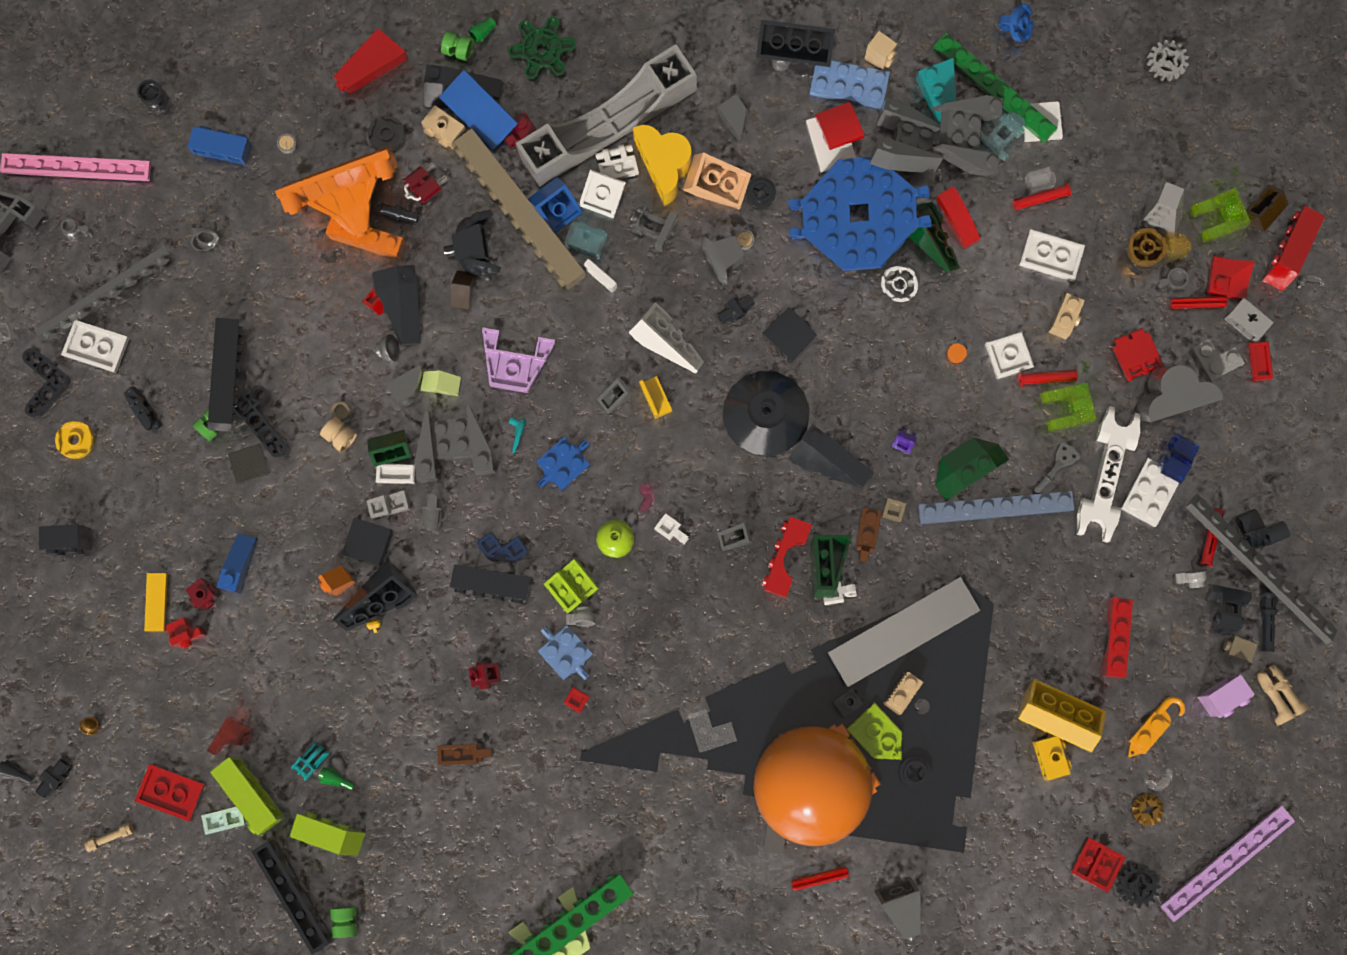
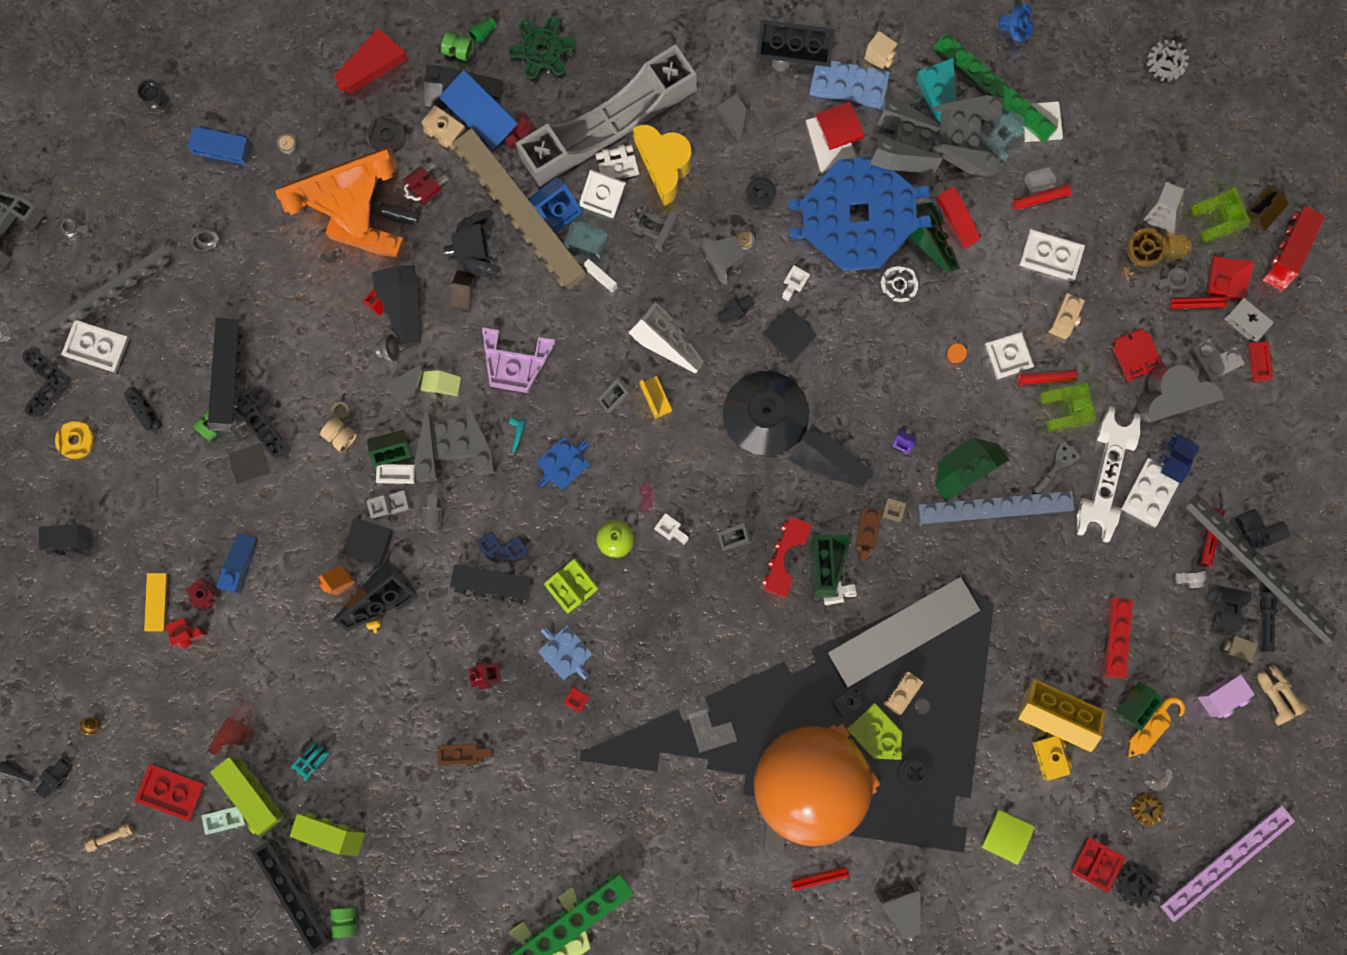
bright pink plate [0,153,152,181] -> none
green cone [318,765,355,790] -> none
light grey piece [566,607,595,627] -> none
light nougat slope [683,152,751,209] -> none
none -> white plate [782,265,810,301]
none -> lime slope [982,809,1035,864]
none -> dark green brick [1116,682,1164,731]

